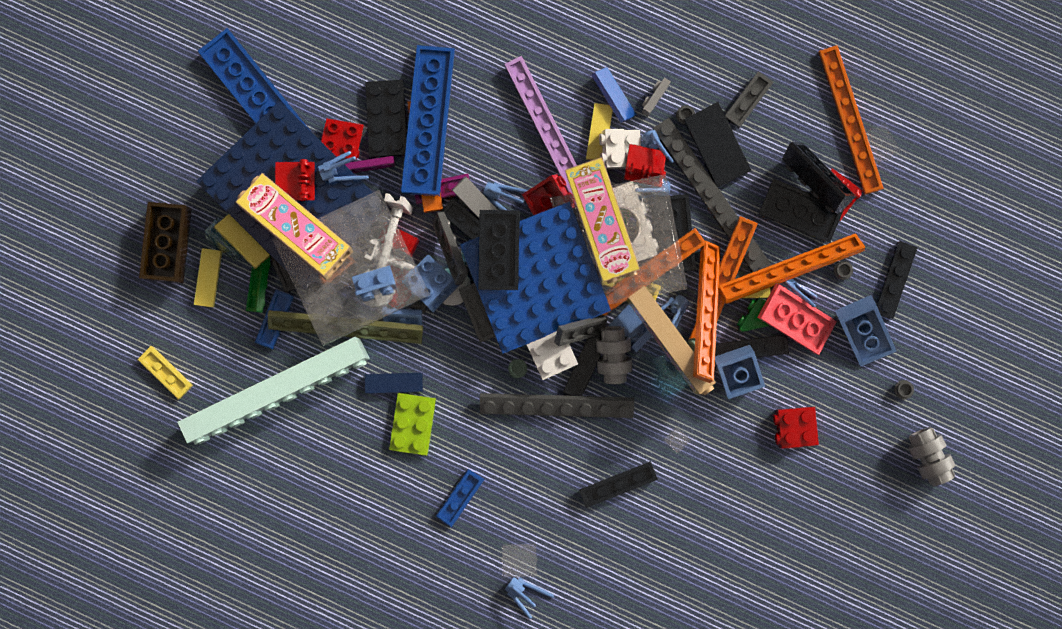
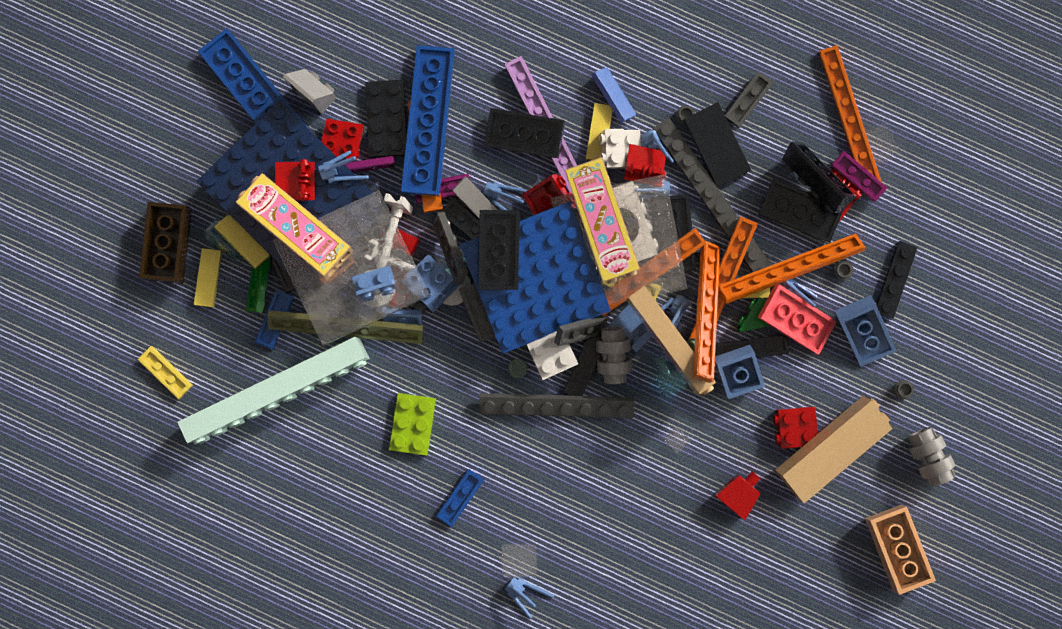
dark blue tile [365,373,423,393] -> none
black plate [579,461,658,508] -> none
light grey plate [642,77,671,117] -> none
none -> light grey slope [283,69,337,114]
none -> black plate [484,108,565,159]
none -> red torso [714,471,761,520]
none -> tan brick [775,396,893,503]
none -> magenta tile [831,151,888,203]
none -> light nougat brick [865,505,936,595]

